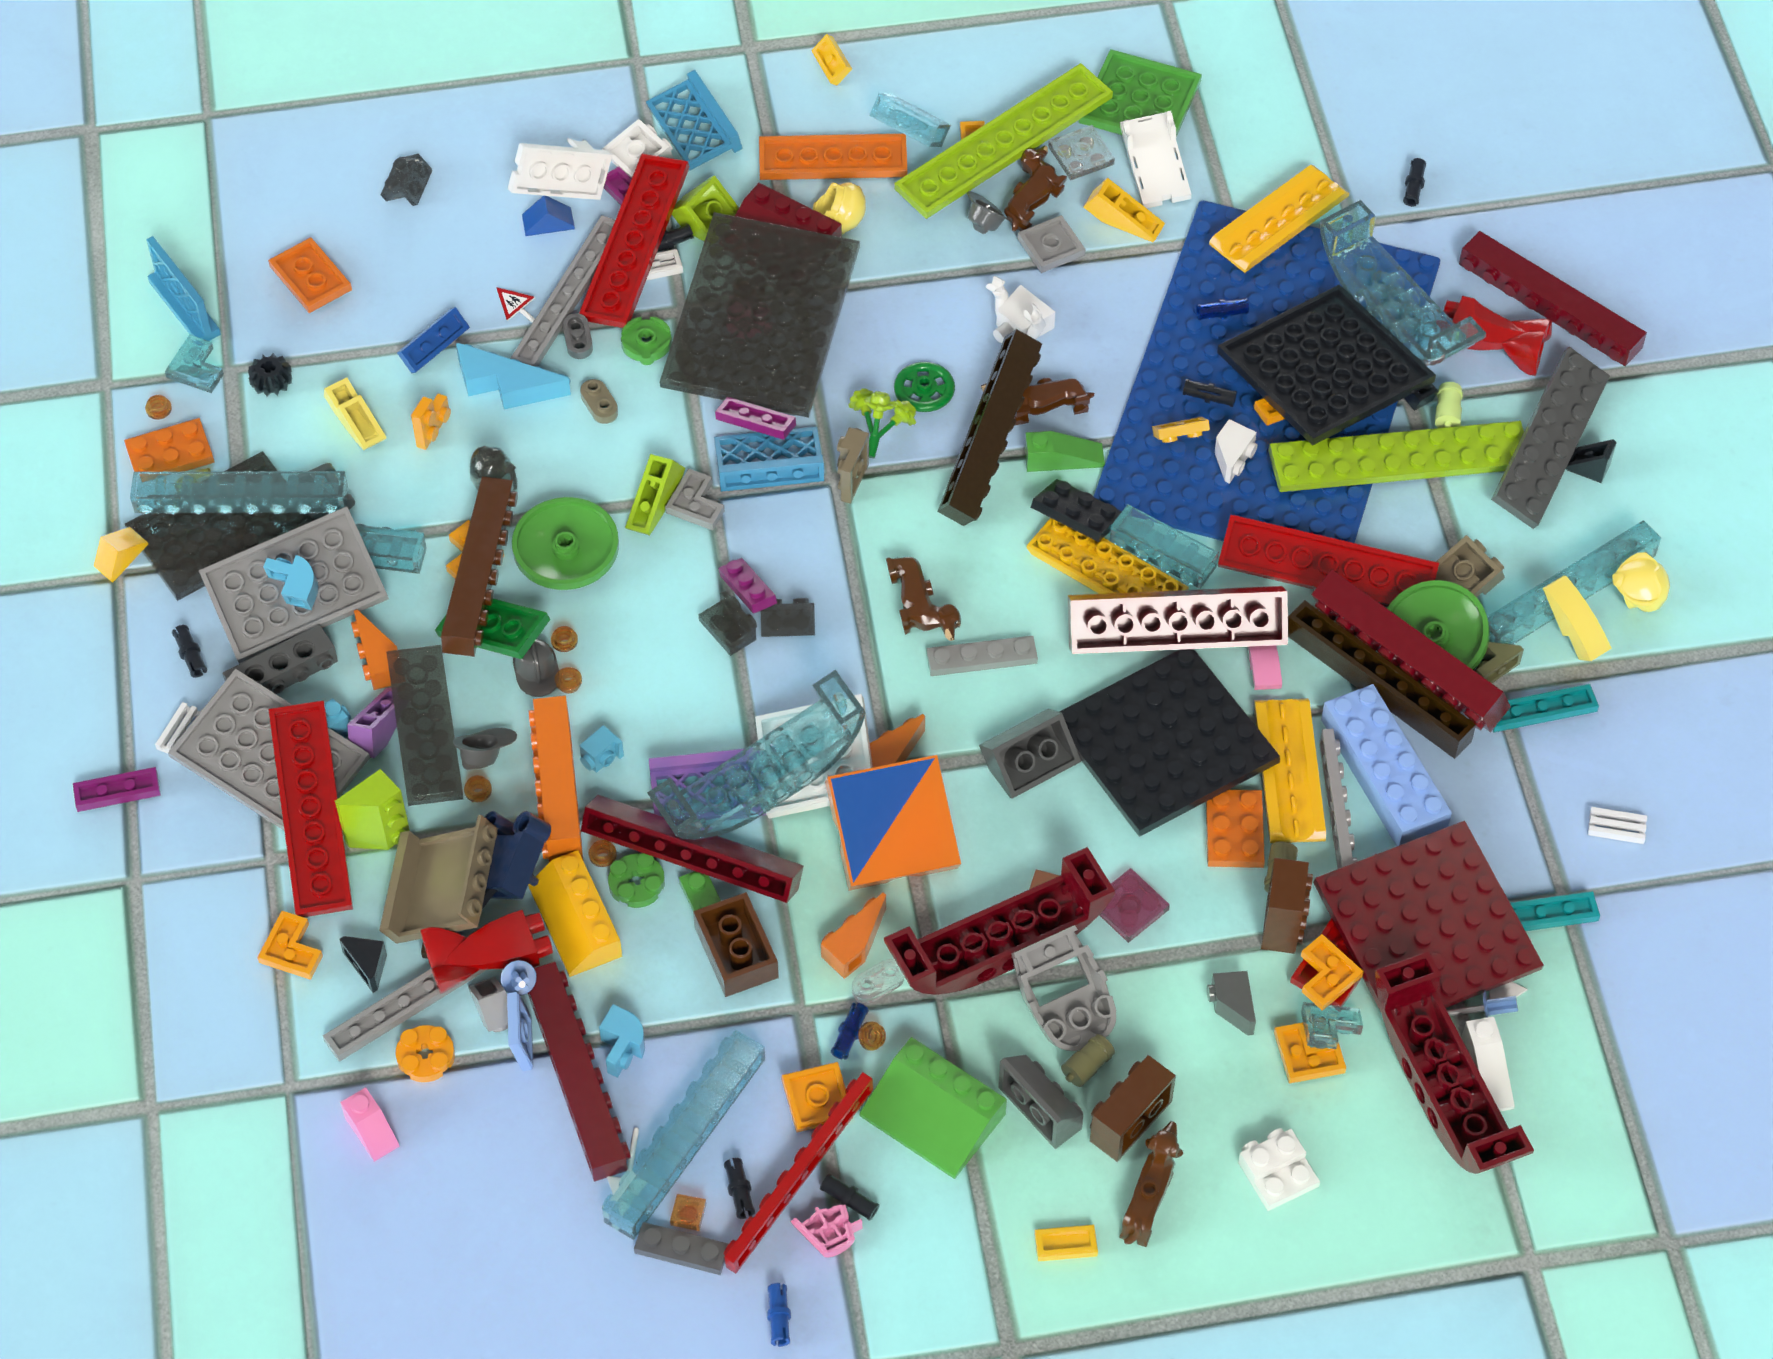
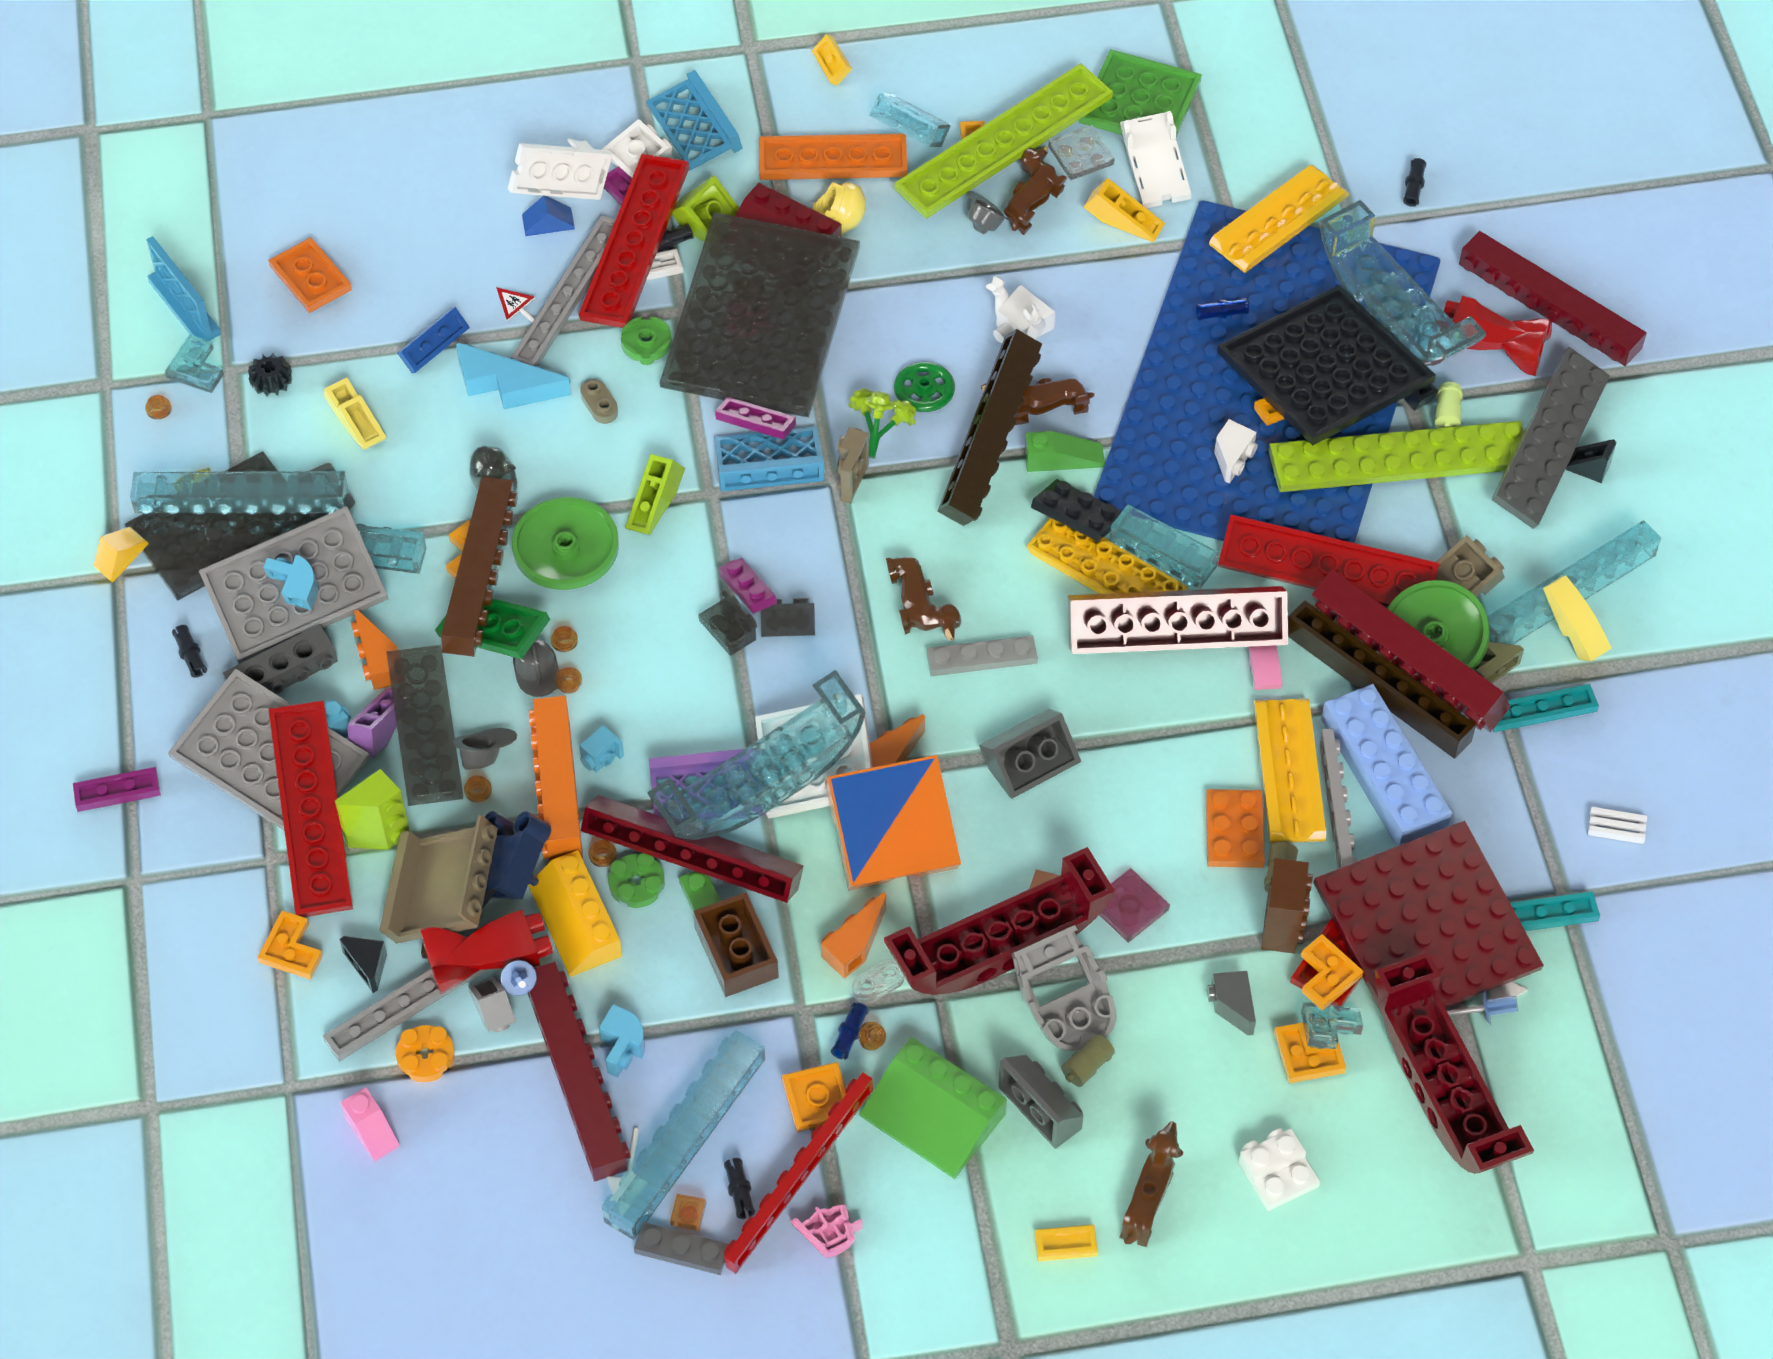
orange plate [124,418,215,485] -> none
white tile [155,702,202,754] -> none
clear smoke bracket [380,153,432,206] -> none
light orange plate [411,394,451,450] -> none
light blue tile [507,992,533,1071] -> none
flat silver plate [563,313,593,359] -> none
light grey plate [665,468,725,531] -> none
blue pin [767,1283,791,1347] -> none
black pin [820,1173,880,1221] -> none
light grey plate [1017,215,1086,273] -> none
black plate [1060,649,1280,837] -> none
reddish brown brick [1090,1055,1176,1162] -> none
yellow plate [1152,417,1210,443] -> none
black pin [1183,379,1237,407] -> none
white slope [1461,1016,1515,1112] -> none
light yellow helmet [1612,552,1670,612] -> none

